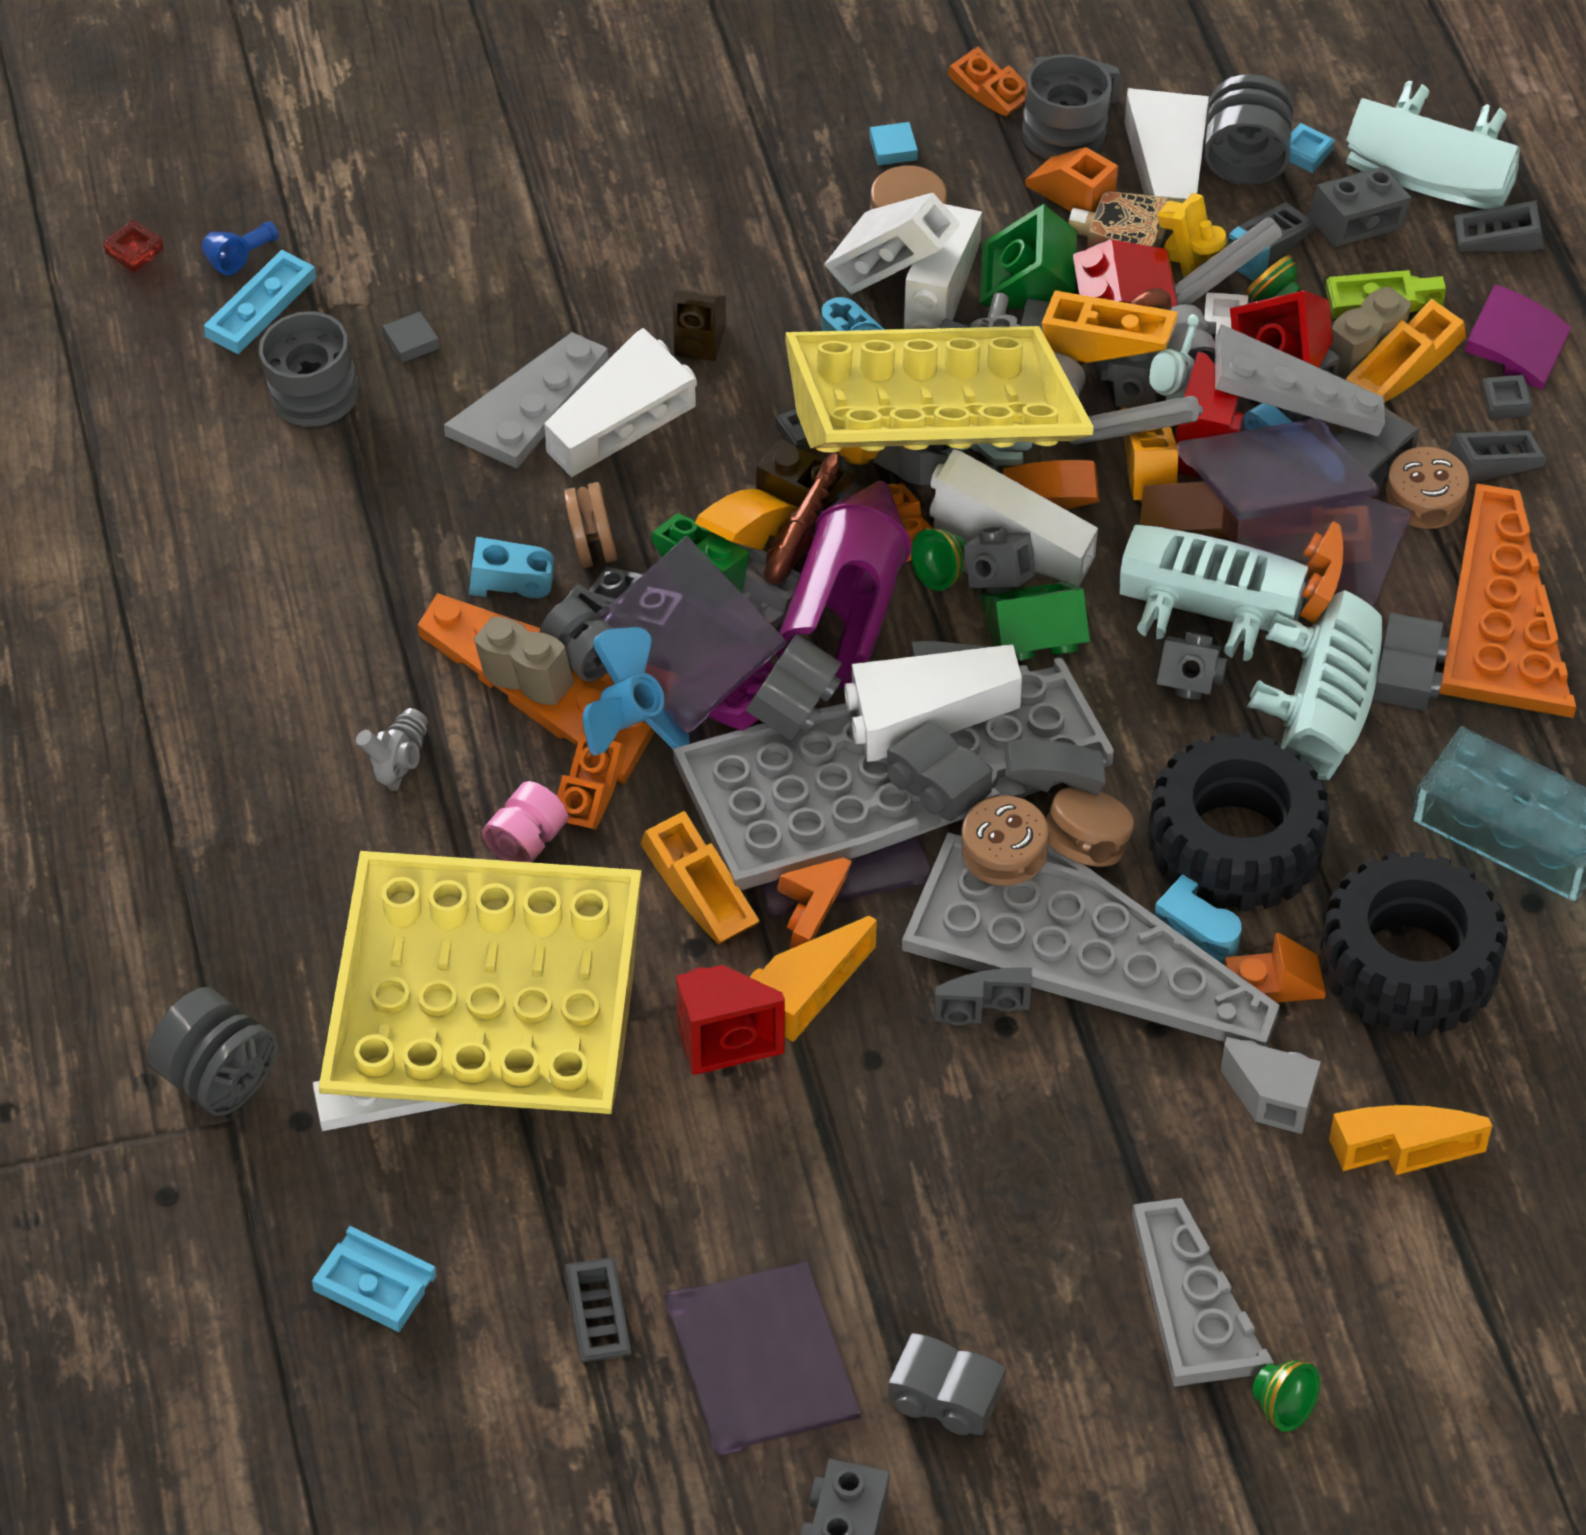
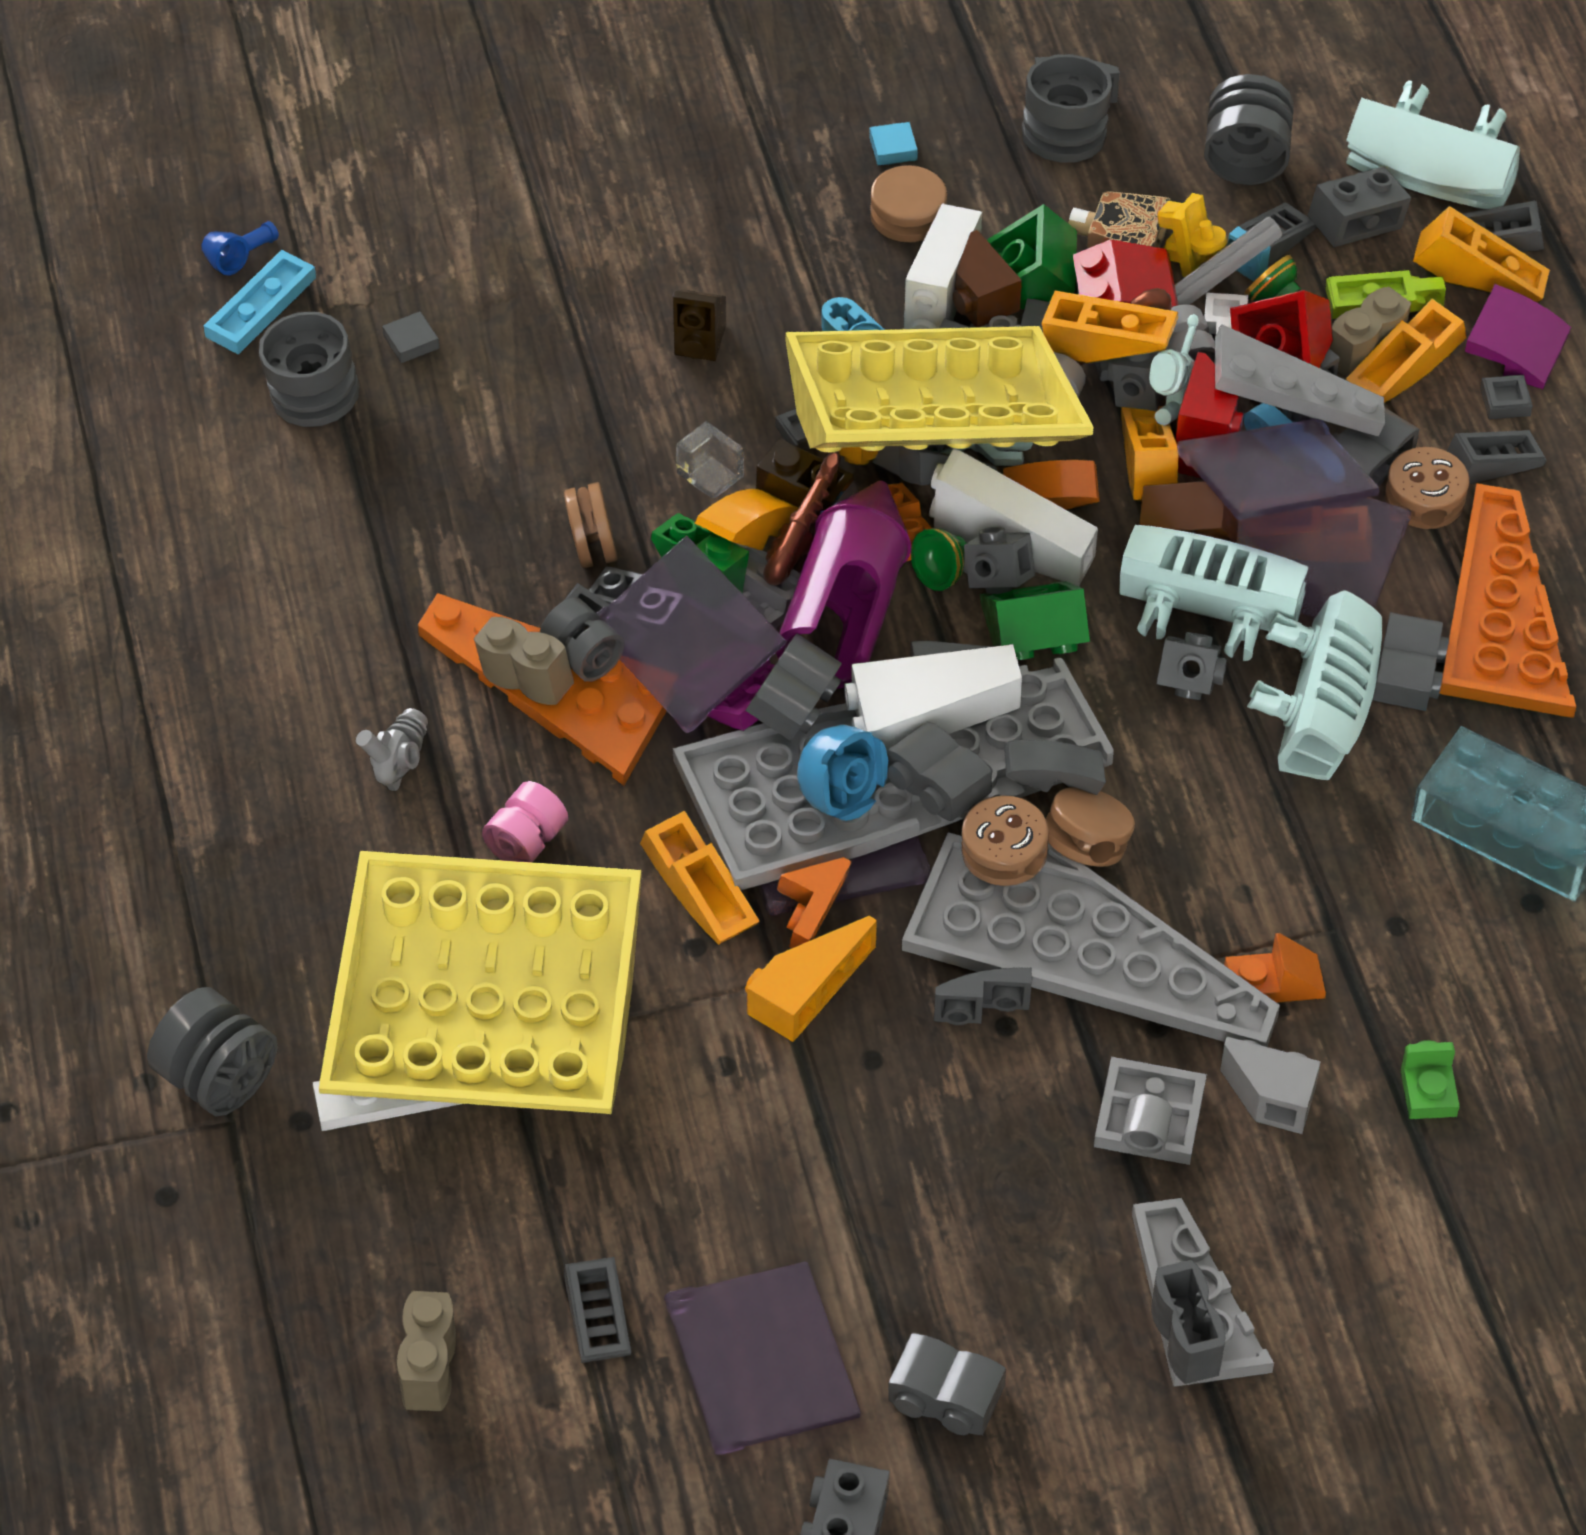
clear red plate [103,219,164,273] -> none
medium azure plate [312,1226,436,1332] -> none
light grey wing [444,332,608,469] -> none
medium azure leg [469,537,555,599] -> none
white slope [545,328,697,477] -> none
orange slope [557,734,628,830] -> none
dark azure piece [582,627,690,756] -> none
red slope [676,965,785,1076] -> none
white slope [824,192,960,295] -> none
orange slope [947,46,1026,117] -> none
orange slope [1025,147,1118,212] -> none
light grey axle [1069,396,1203,445] -> none
white slope [1124,88,1209,203] -> none
black tyre [1148,732,1330,912] -> none
medium azure leg [1154,874,1242,964] -> none
green piece [1252,1361,1320,1432] -> none
medium azure tile [1289,123,1335,173] -> none
orange slope [1299,521,1343,624] -> none
black tyre [1320,852,1508,1036] -> none
light orange slope [1329,1105,1492,1175] -> none
none -> dark tan brick [397,1291,457,1411]
none -> clear panel [676,421,744,499]
none -> dark azure cylinder [797,725,889,821]
none -> reddish brown slope [953,230,1022,328]
none -> light grey plate [1094,1057,1207,1165]
none -> dark grey brick [1151,1260,1226,1384]
none -> bright green bracket [1401,1040,1460,1119]
none -> light orange slope [1413,206,1550,303]

